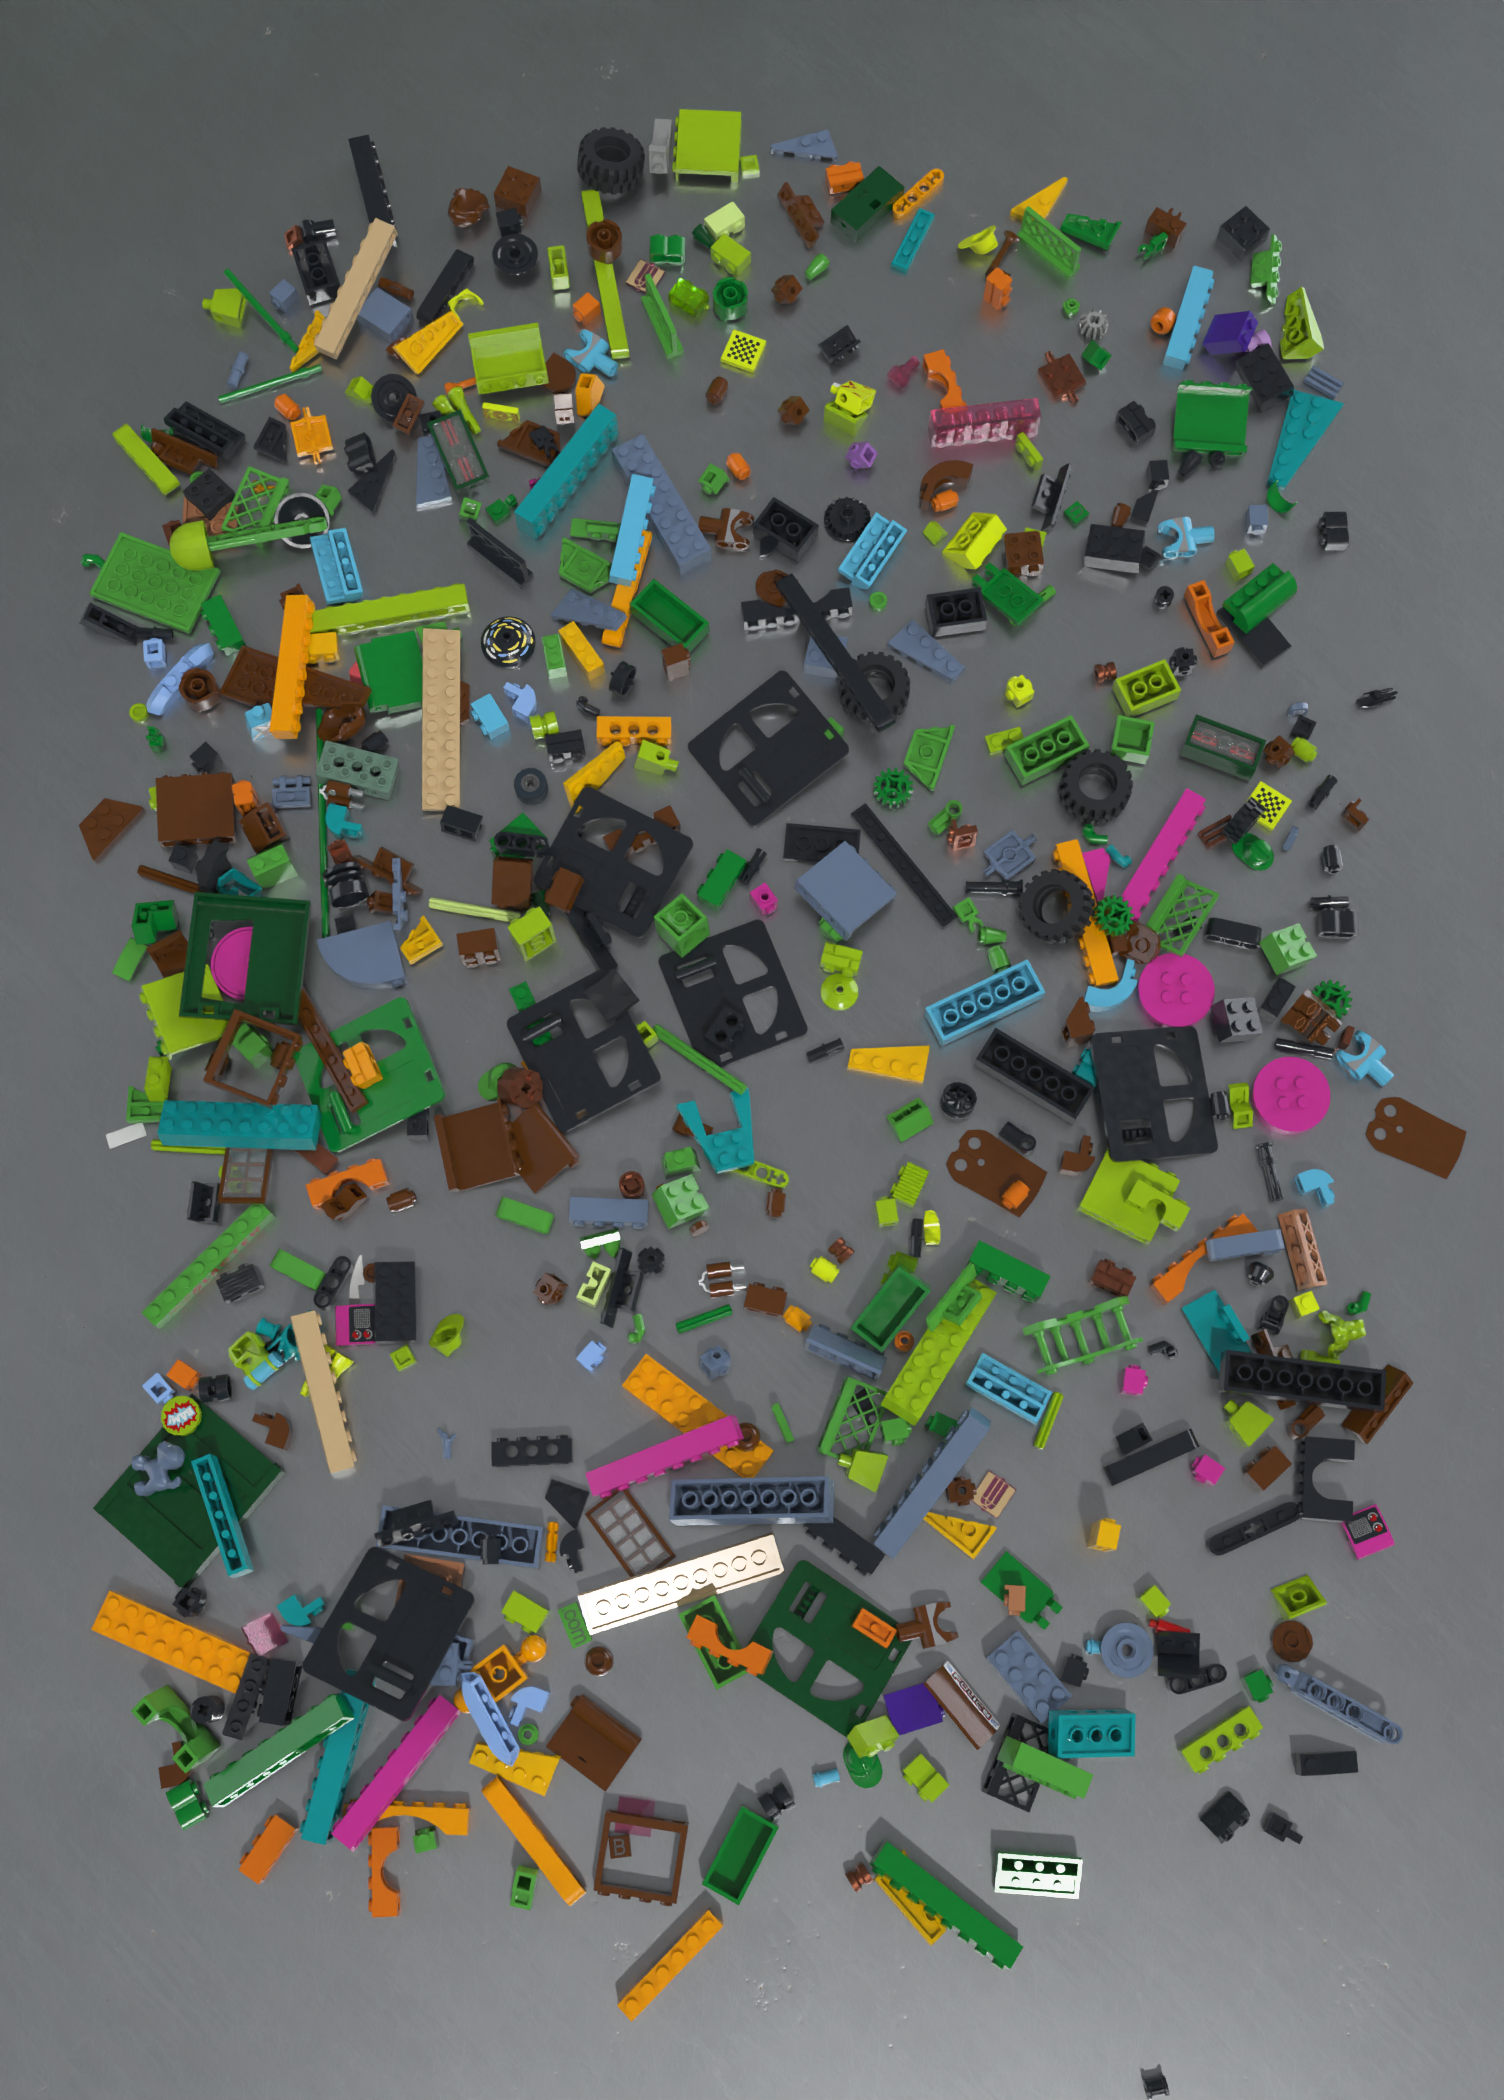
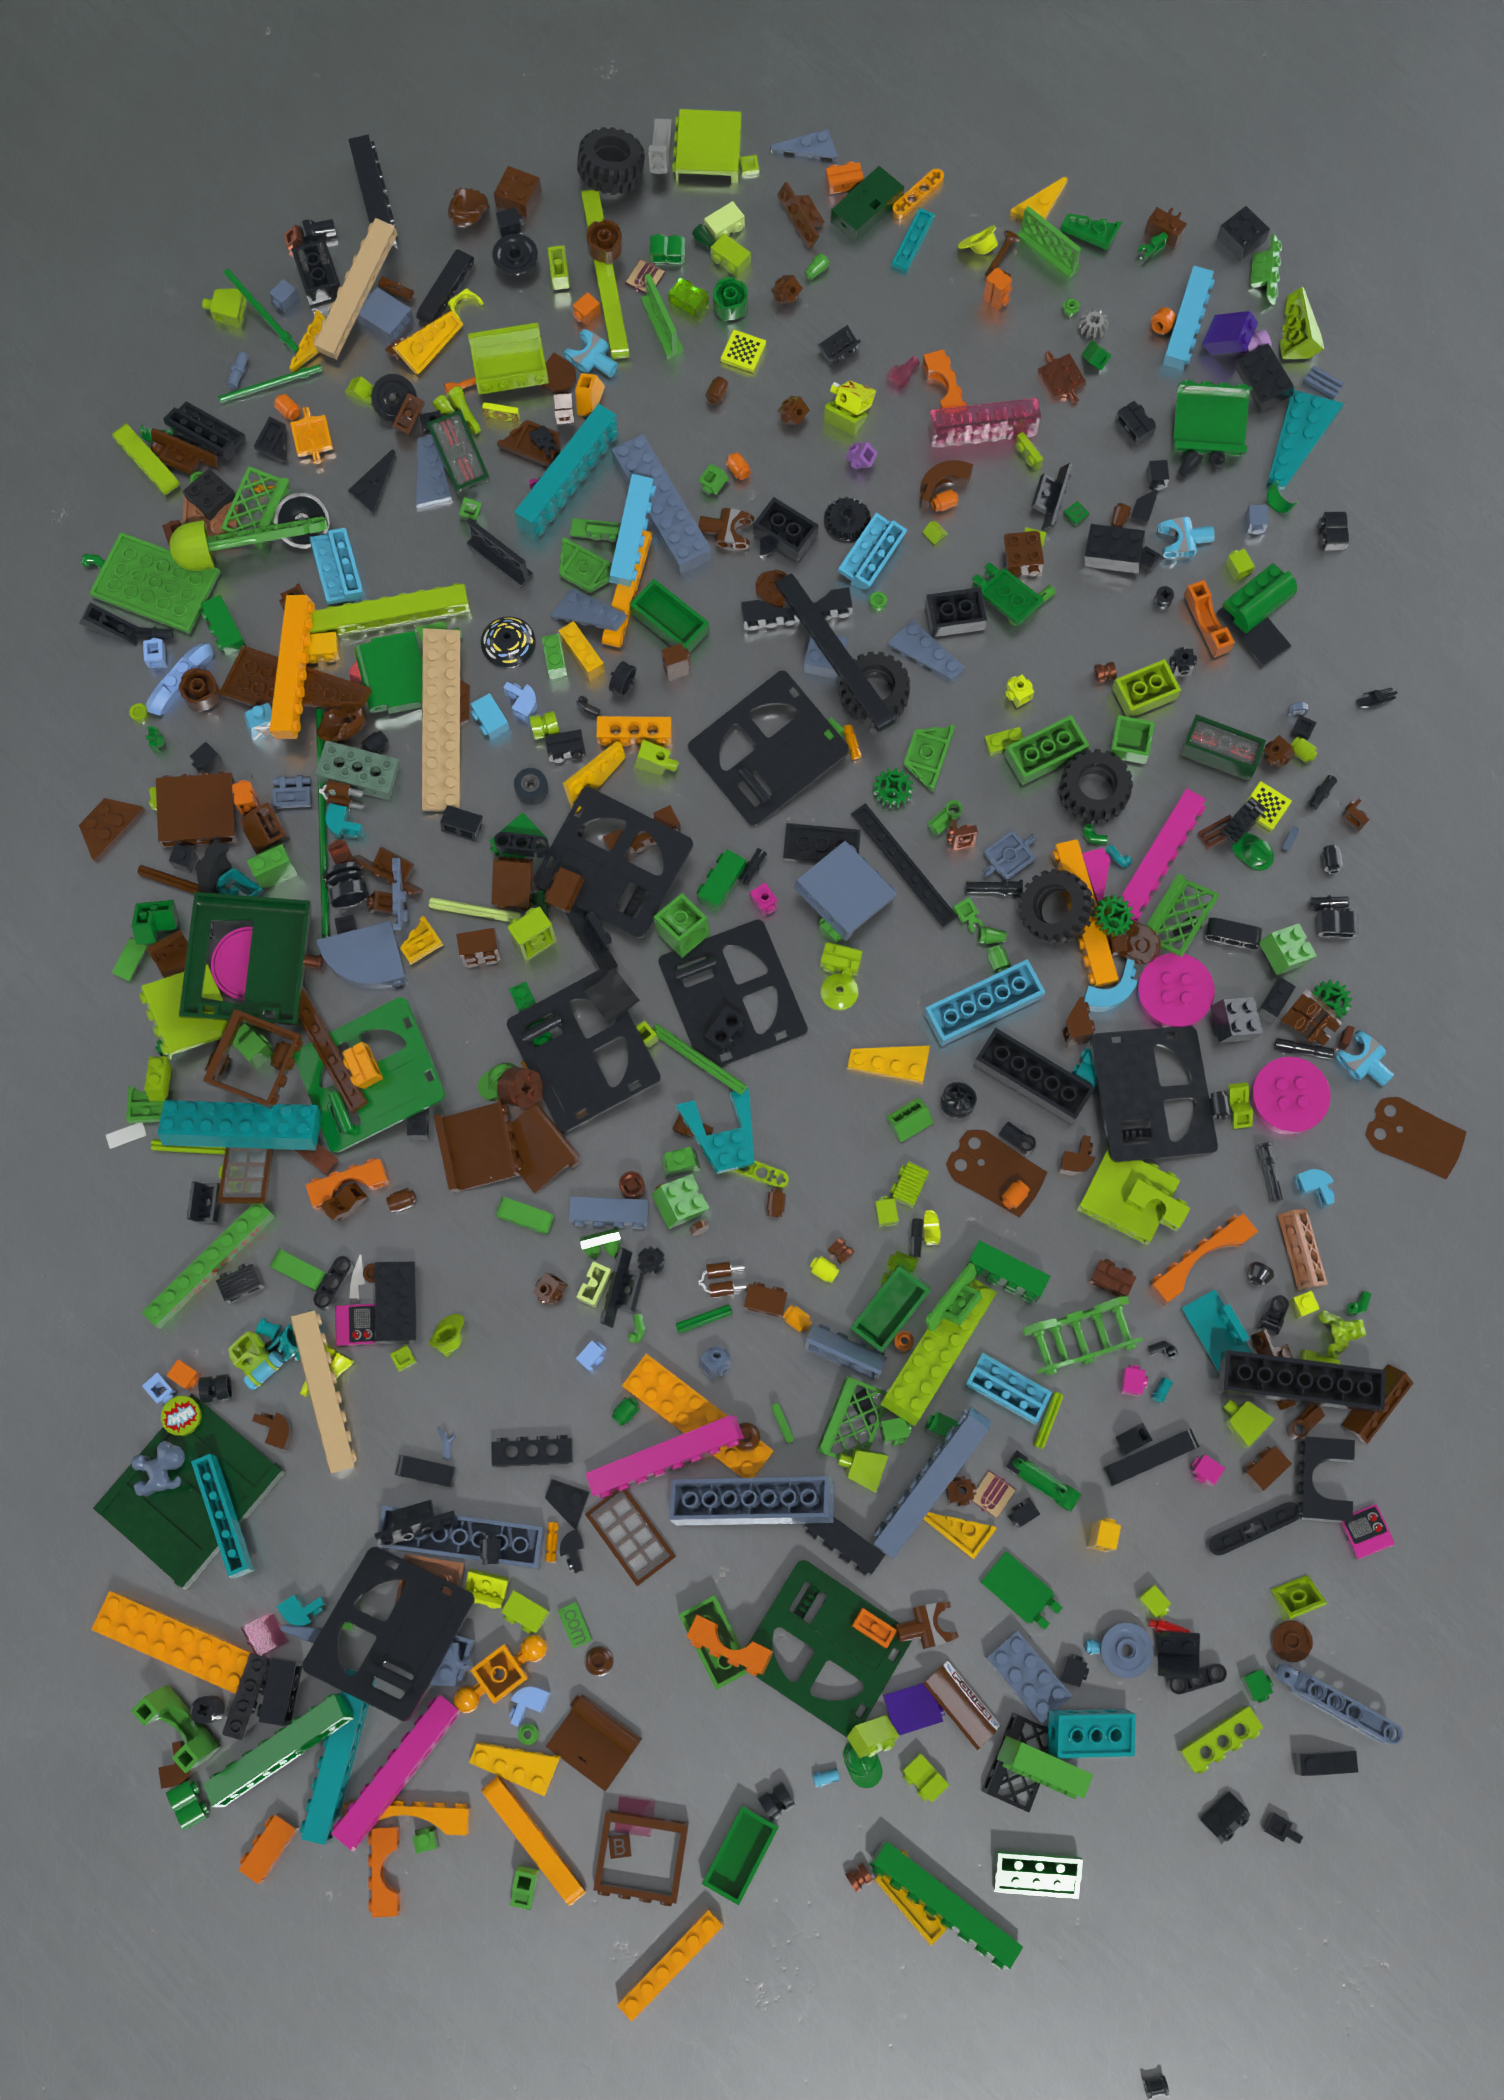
black brick [172,1587,206,1618] -> none
bright green brick [314,484,342,516] -> none
black brick [344,432,377,476] -> none
light blue brick [461,1672,520,1767] -> none
green plate [485,494,518,525] -> none
plate [578,1532,785,1635] -> none
black axle [806,1038,844,1063] -> none
neon yellow slope [942,512,1007,570] -> none
nougat brick [1004,1585,1026,1616] -> none
sand blue beam [1205,1229,1285,1261] -> none
none -> copper bush [305,952,324,971]
none -> black beam [394,1455,456,1487]
none -> neon yellow bracket [465,1568,509,1609]
none -> green brick [611,1396,640,1426]
none -> light orange axle [843,724,861,760]
none -> green piece [1004,1450,1082,1512]
none -> black brick [1007,1497,1040,1528]
none -> teal pin [1151,1377,1173,1404]

